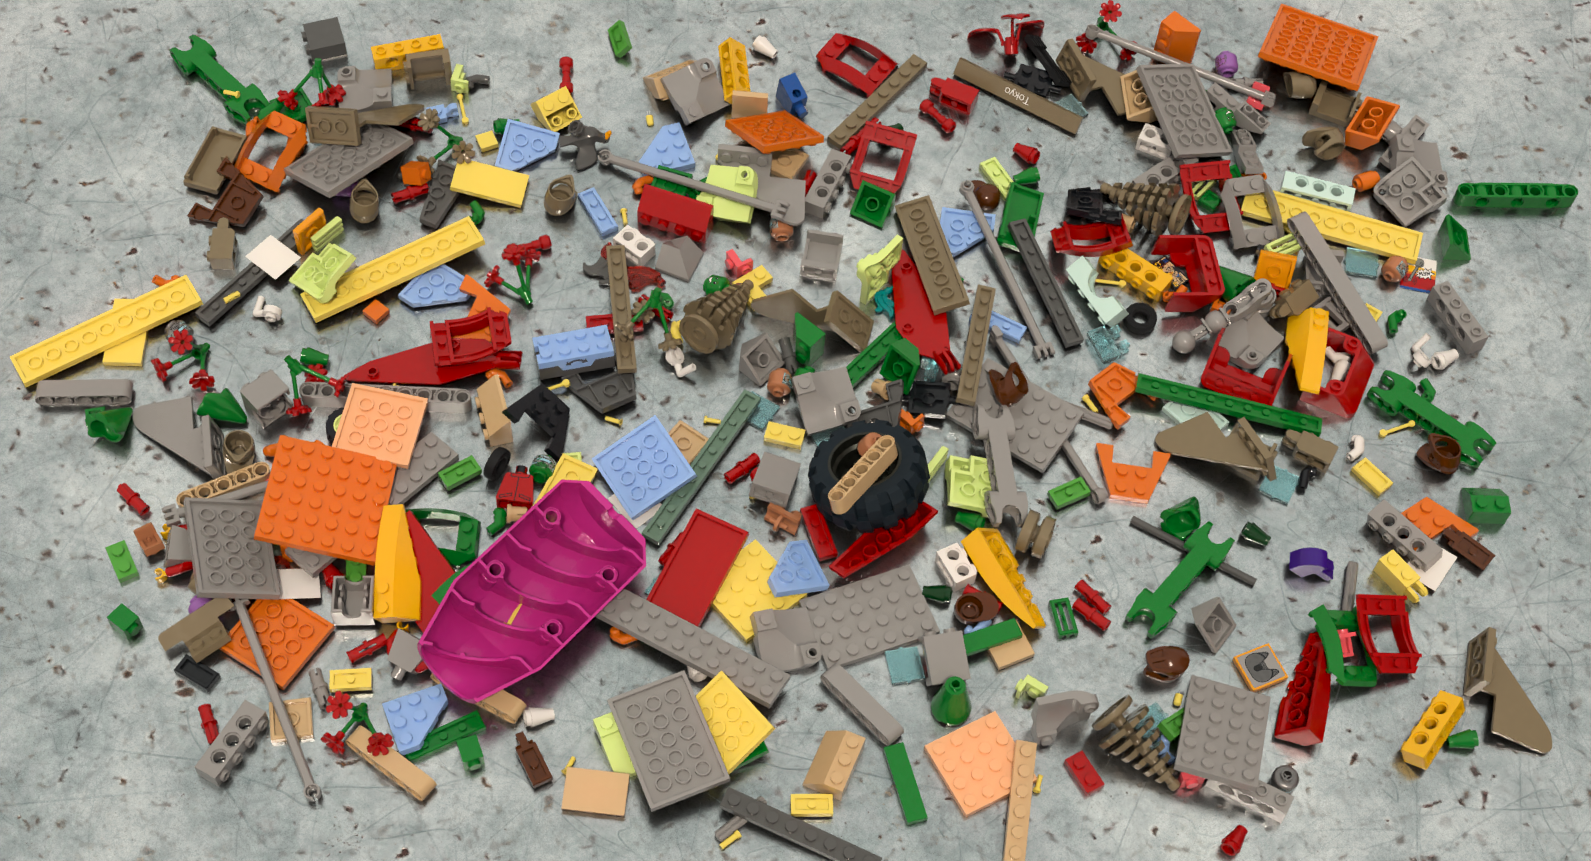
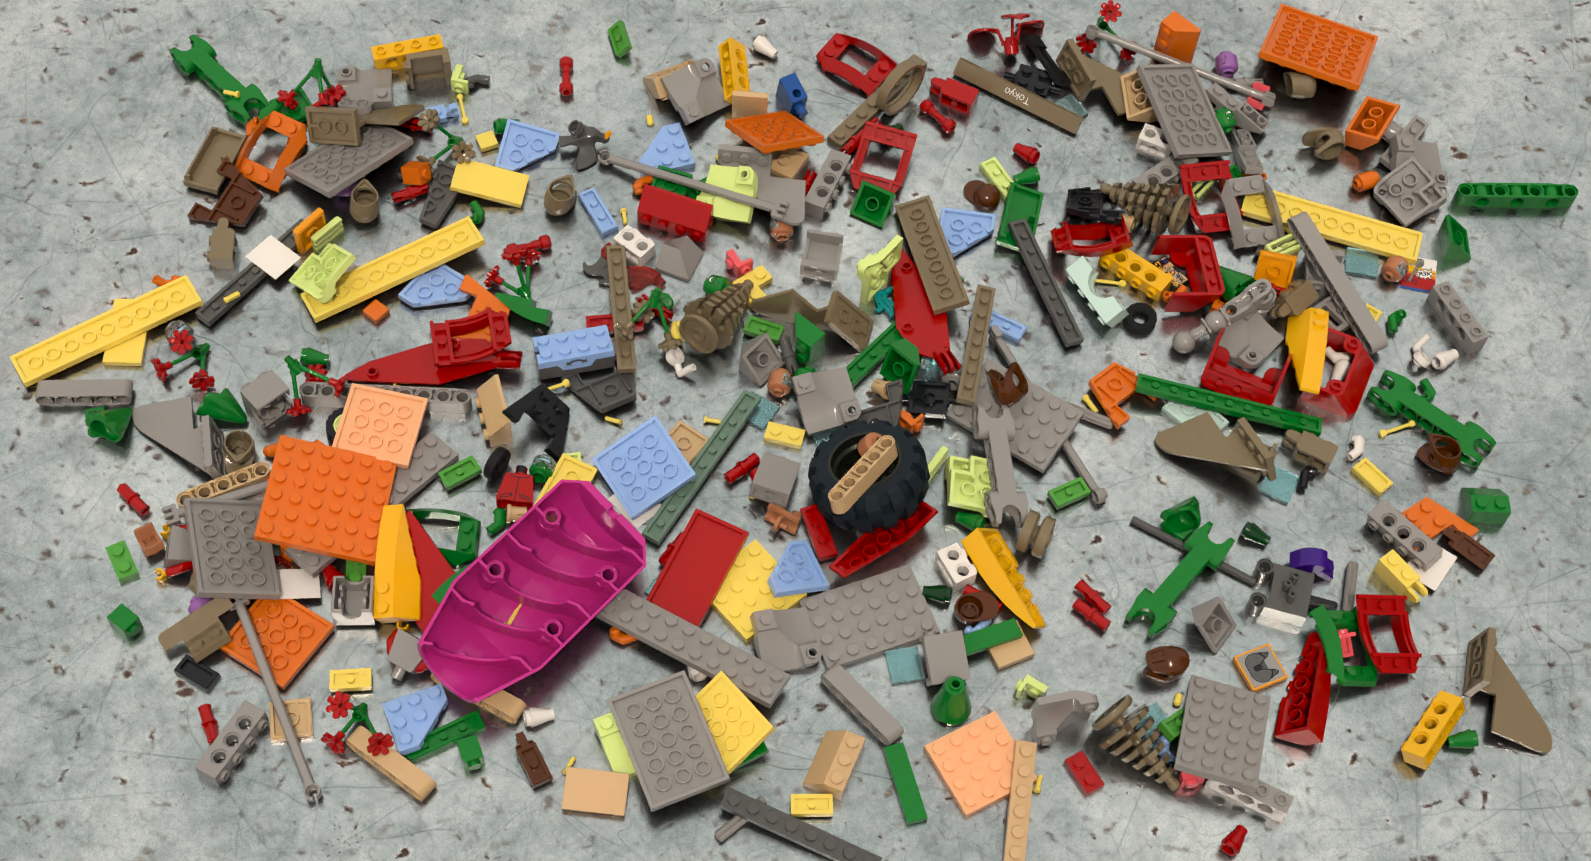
white plate [252,296,282,322] -> none
dark grey piece [301,17,347,63] -> none
light grey pin [308,668,331,709] -> none
red pin [346,633,387,663] -> none
orange arm [485,368,513,388] -> none
light yellow slope [530,86,582,132] -> none
light yellow piece [719,830,742,850] -> none
light grey hinge [959,180,1055,359] -> none
green tile [1048,597,1079,639] -> none
clear light blue plate [1087,325,1130,365] -> none
orange wing [1095,443,1171,504] -> none
green tile [1197,189,1222,213] -> none
flat silver head [1269,765,1299,794] -> none
light aqua brick [1279,171,1356,212] -> none
dark tan panel [1308,79,1363,127] -> none
none -> light grey plate [338,97,372,115]
none -> green slope [496,292,553,327]
none -> bright green plate [743,315,785,345]
none -> dark tan piece [876,59,925,116]
none -> dark grey piece [1246,558,1338,627]

